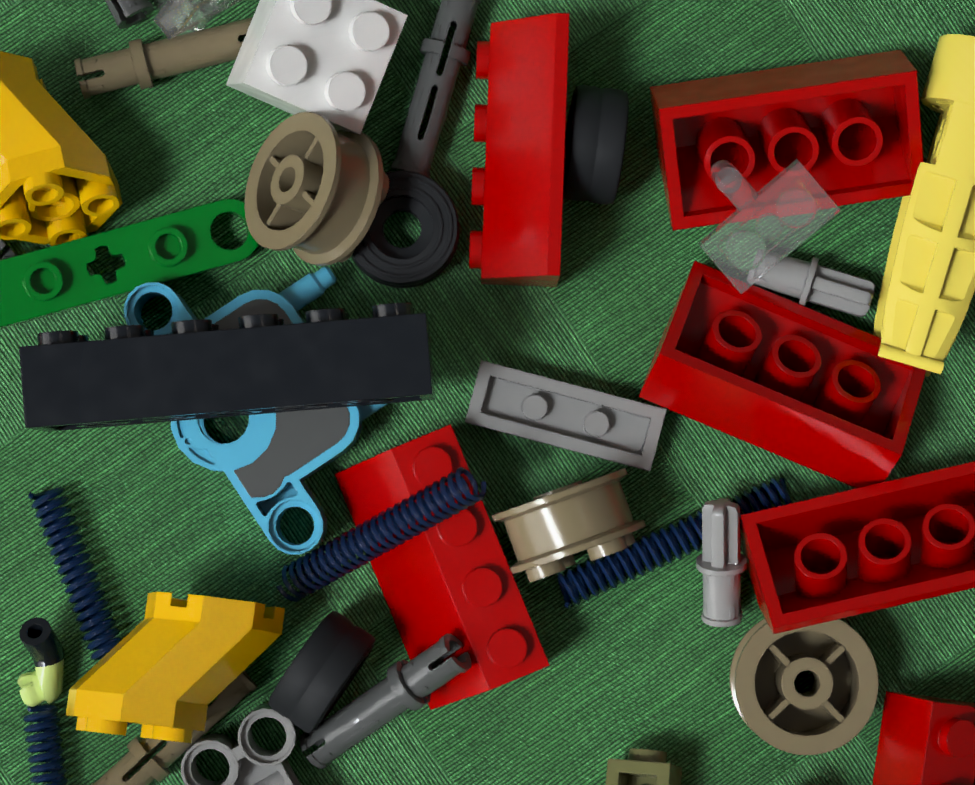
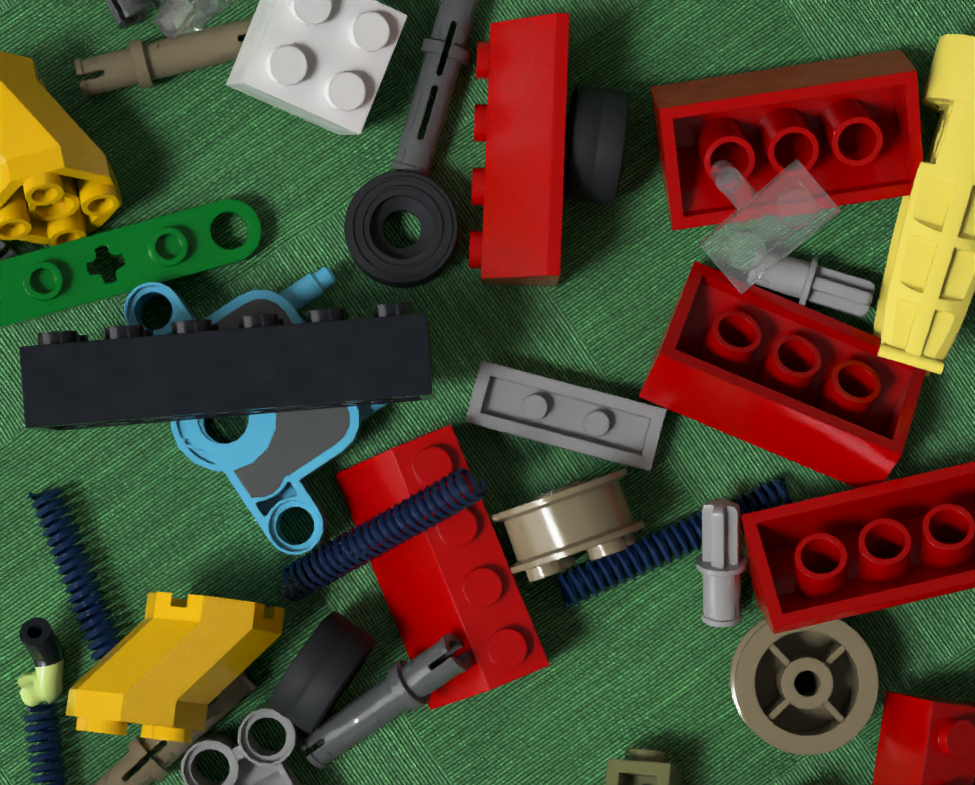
dark tan wheel [244,112,389,266] -> none

